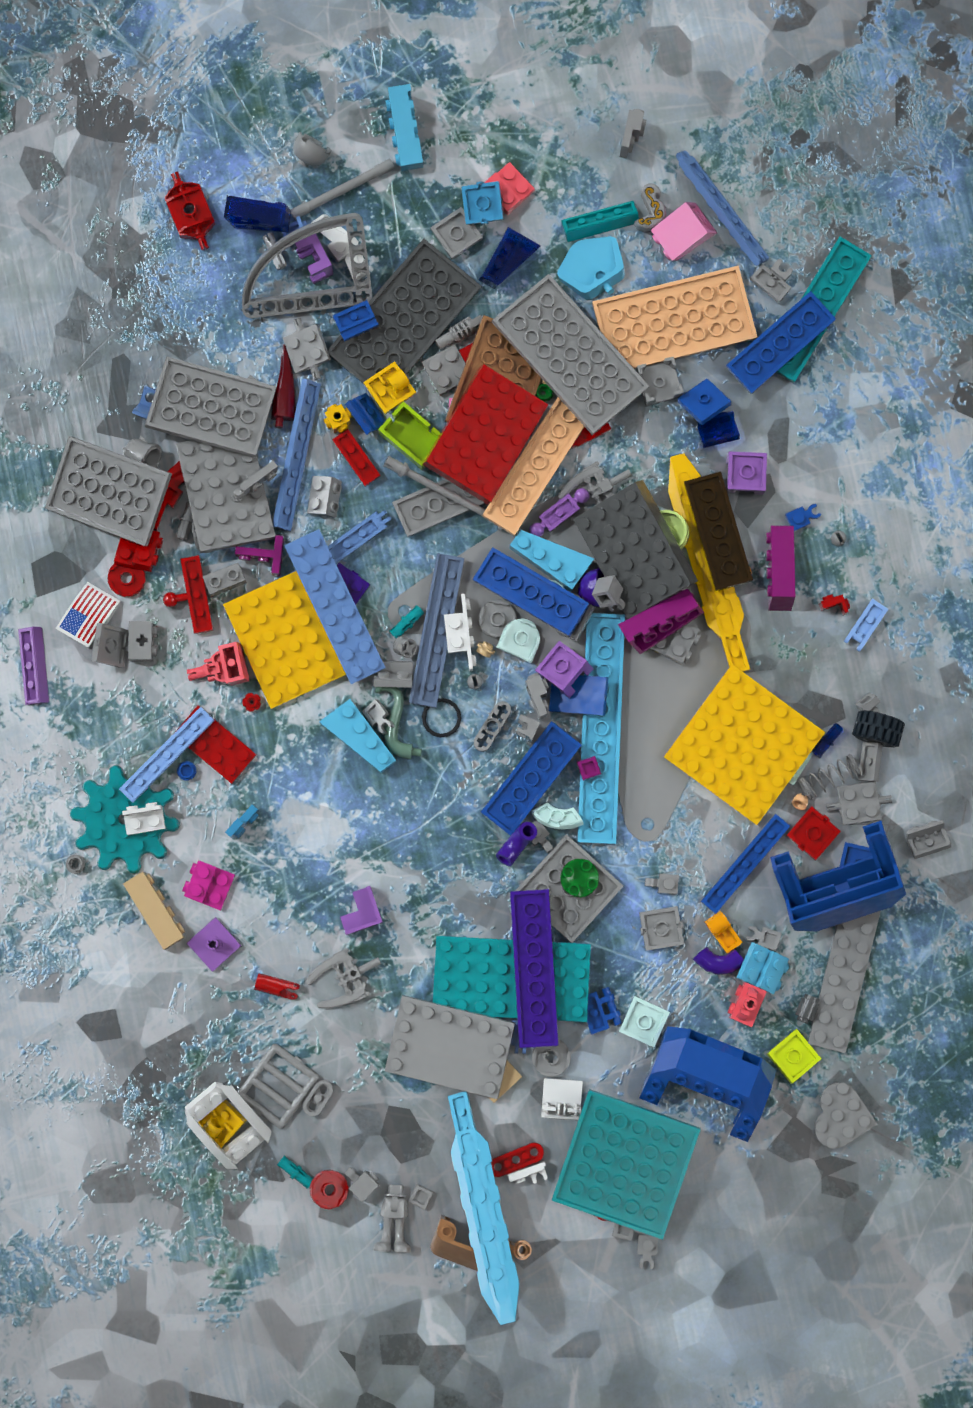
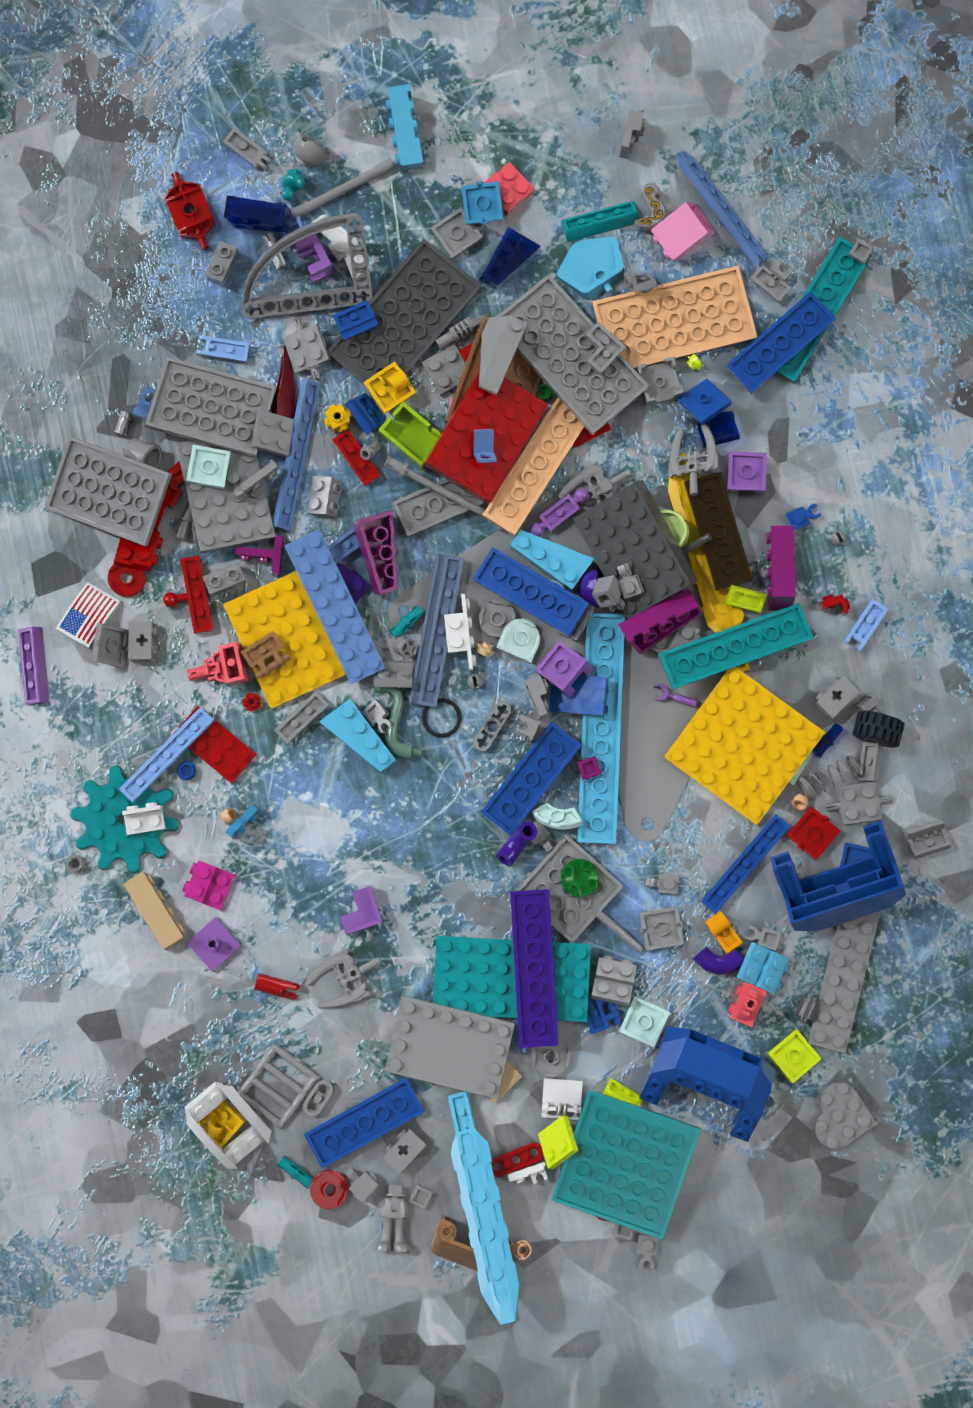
none -> light grey pin [114,411,133,436]
none -> light aqua tile [186,445,231,490]
none -> light blue hinge [196,335,250,363]
none -> light grey brick [205,241,239,287]
none -> light nougat hinge [221,808,238,825]
none -> light grey hinge [222,127,272,170]
none -> medium nougat plate [241,631,291,679]
none -> light grey plate [251,409,294,457]
none -> light grey plate [274,691,329,745]
none -> teal animal [280,169,305,201]
none -> blue plate [304,1078,425,1168]
none -> magenta wedge [352,510,398,595]
none -> light grey pin [360,441,382,460]
none -> light grey brick [383,1128,427,1174]
none -> medium blue bracket [473,429,497,463]
none -> light grey wedge [479,316,528,395]
none -> neon yellow plate [538,1115,578,1169]
none -> light grey plate [584,322,626,375]
none -> light grey plate [591,956,637,1006]
none -> light grey bar [596,910,644,953]
none -> neon yellow plate [603,1078,643,1106]
none -> light grey plate [617,563,644,599]
none -> light grey bracket [623,266,657,293]
none -> medium lavender piece [654,683,697,707]
none -> teal plate [658,603,813,690]
none -> light grey bar [668,424,719,496]
none -> dark grey bar [681,533,713,555]
none -> neon yellow plate [687,354,703,371]
none -> neon yellow plate [725,585,767,613]
none -> light grey brick [815,675,860,720]
none -> light grey tile [848,238,874,265]

